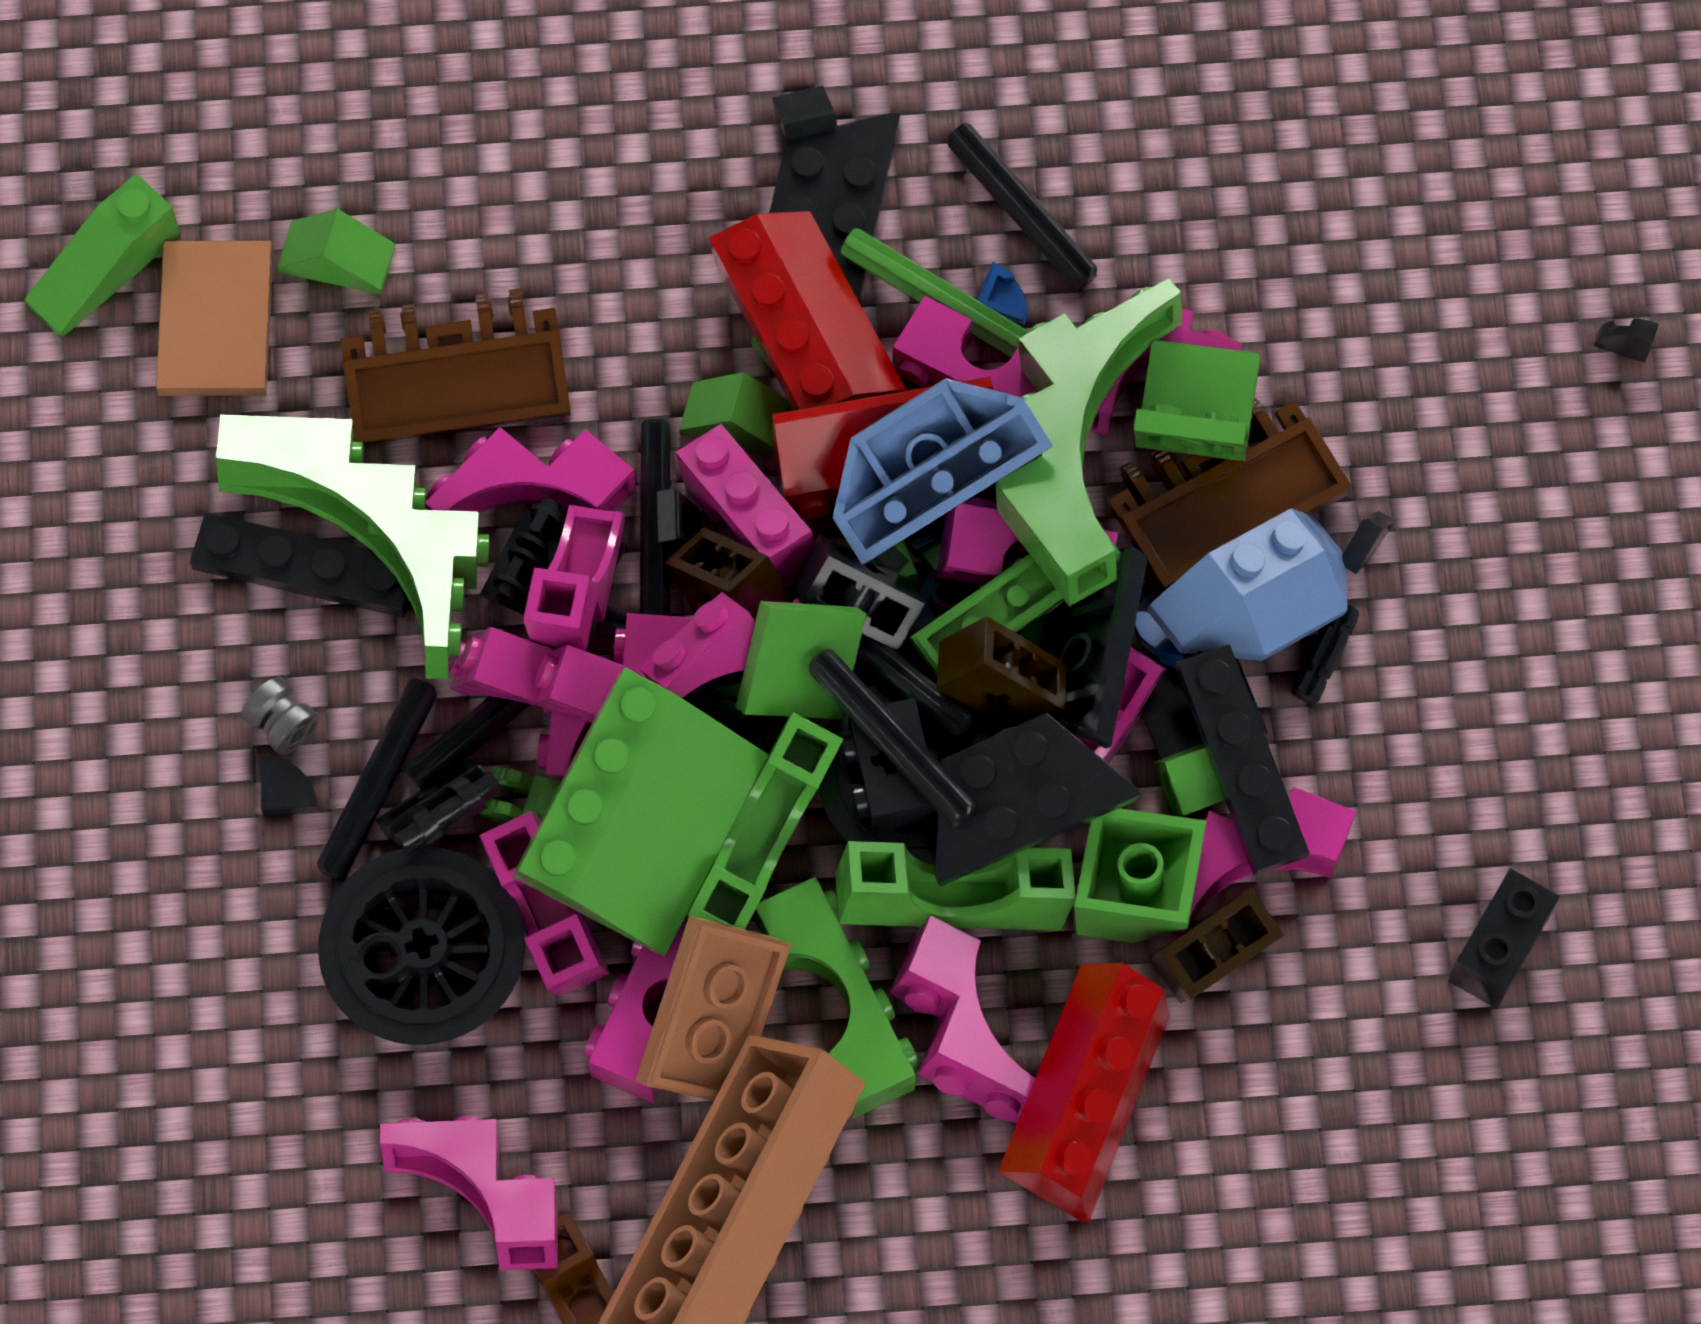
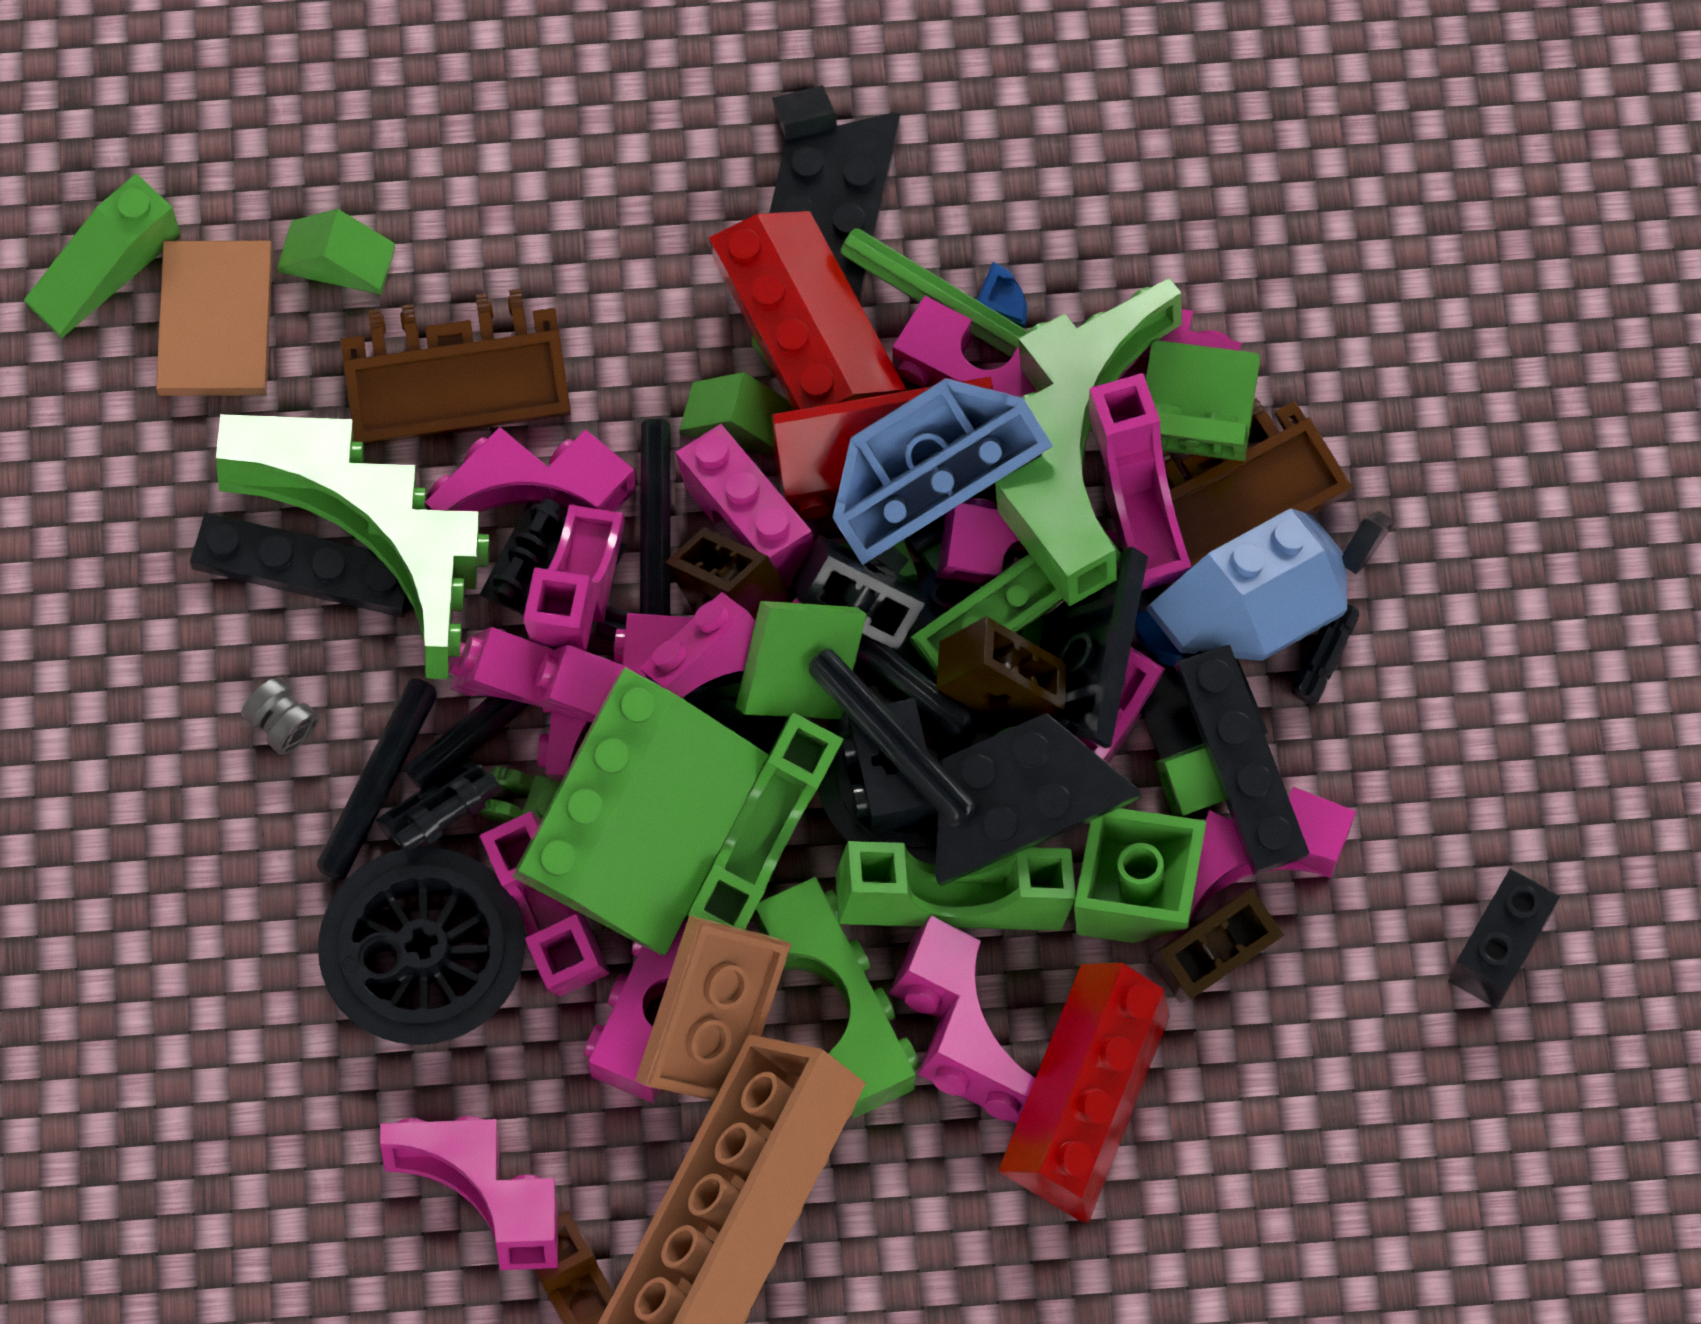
black tile [261,756,319,816] -> none
black tile [657,488,699,554] -> none
black axle [947,123,1098,290] -> none
black tile [1593,318,1659,363] -> none
none -> dark pink arch [1089,373,1192,590]

